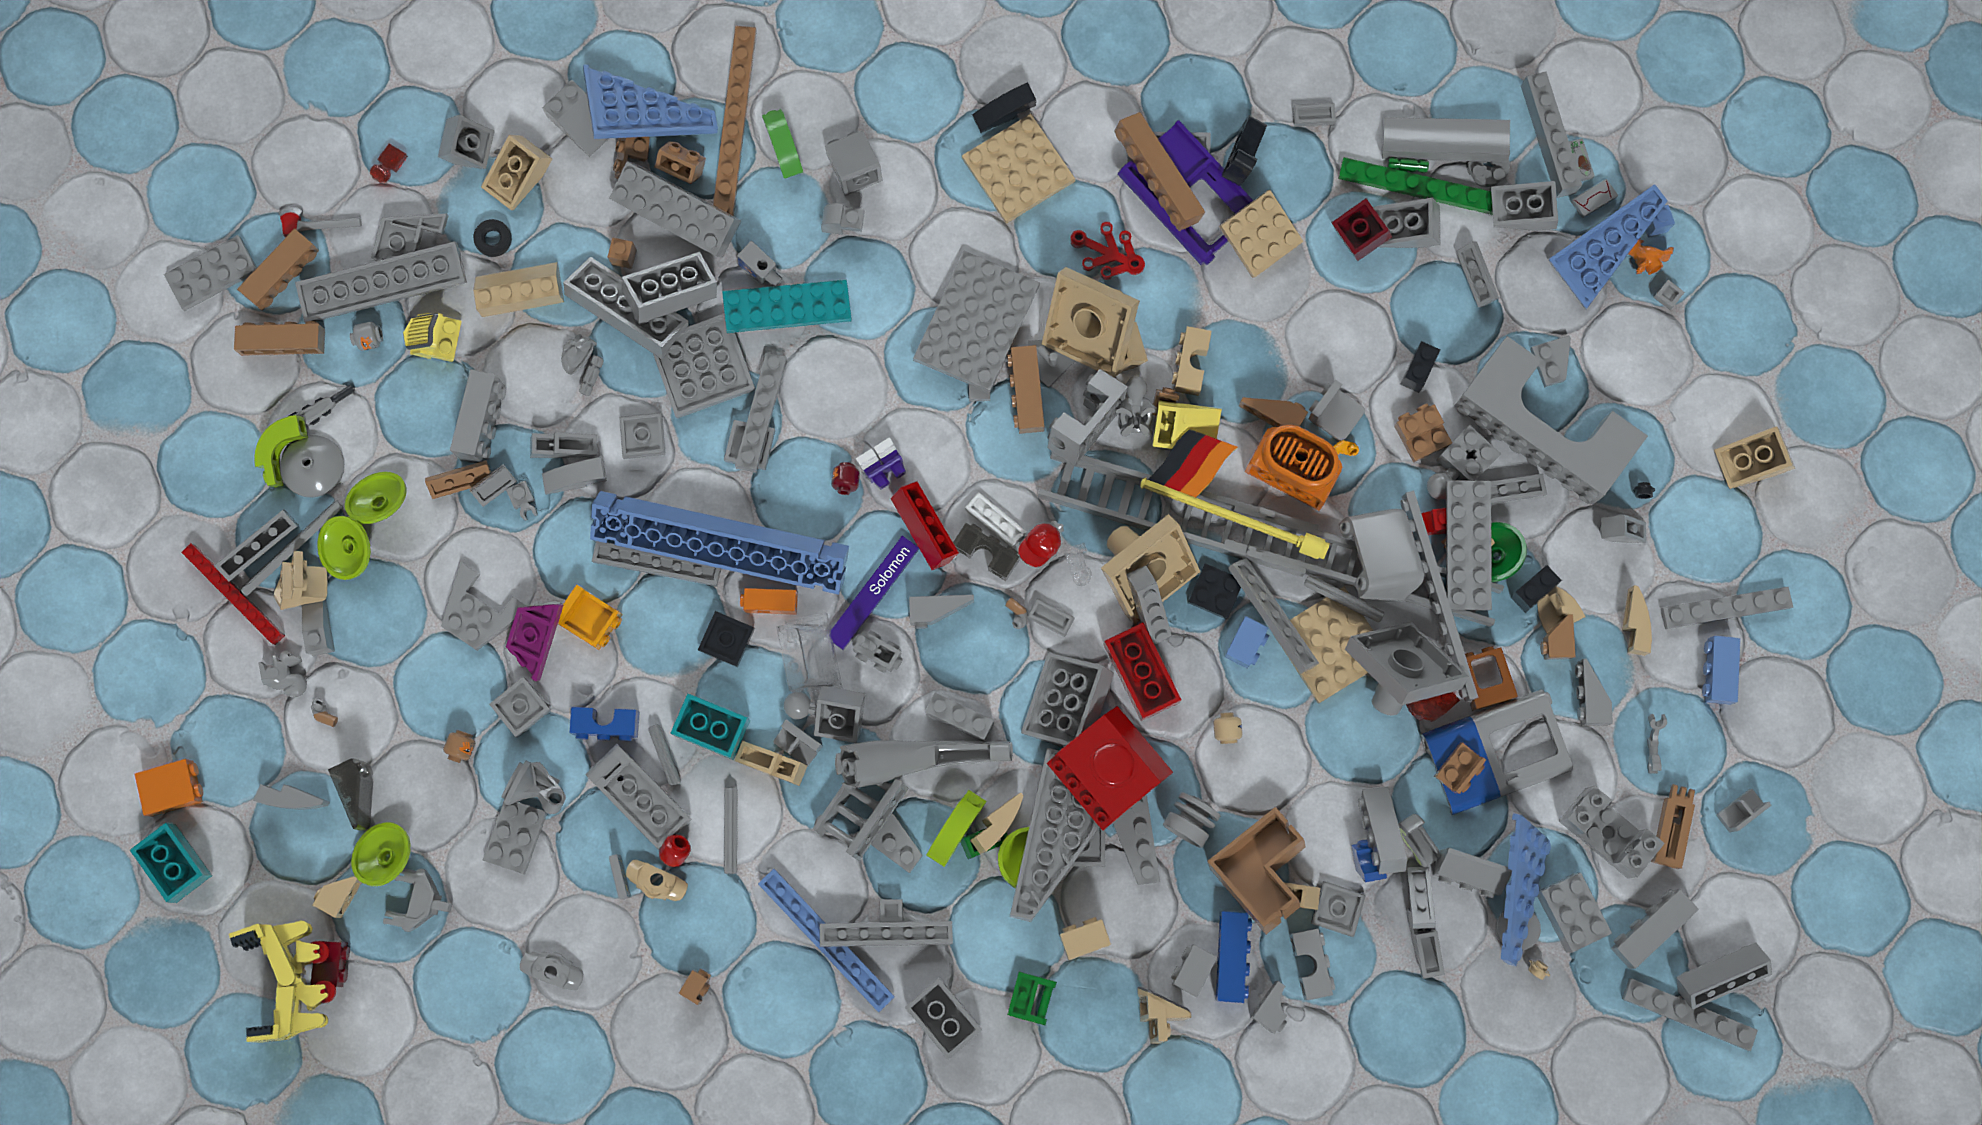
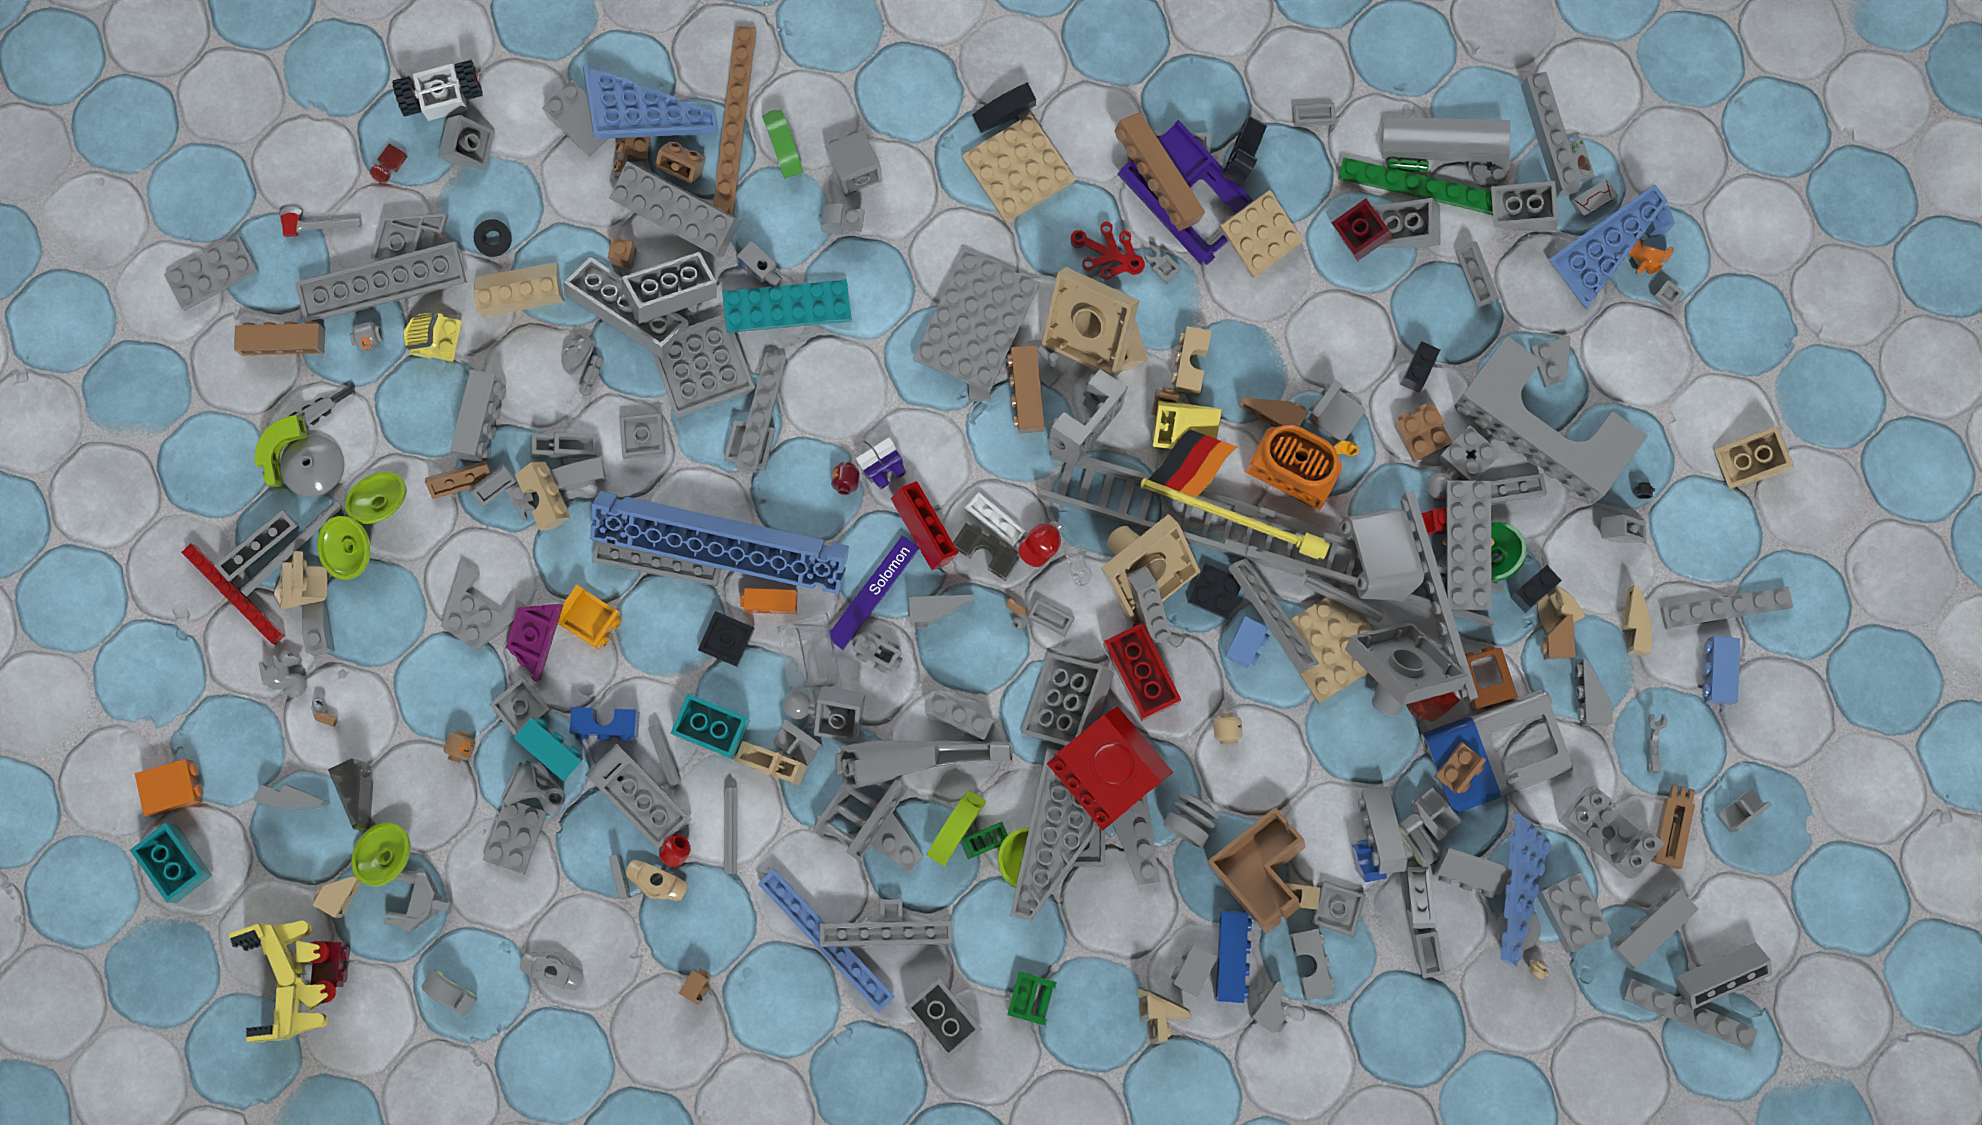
medium nougat brick [237,229,319,311] -> none
tan slope [481,135,552,210] -> none
tan slope [970,793,1023,854] -> none
tan brick [1059,917,1111,960] -> none
light grey animal [1116,375,1157,437] -> none
none -> brick [392,60,483,121]
none -> light grey animal [421,969,477,1016]
none -> teal brick [514,717,583,781]
none -> tan arch [515,461,571,531]
none -> light grey plate [1144,247,1182,284]
none -> light grey panel [1410,787,1462,841]

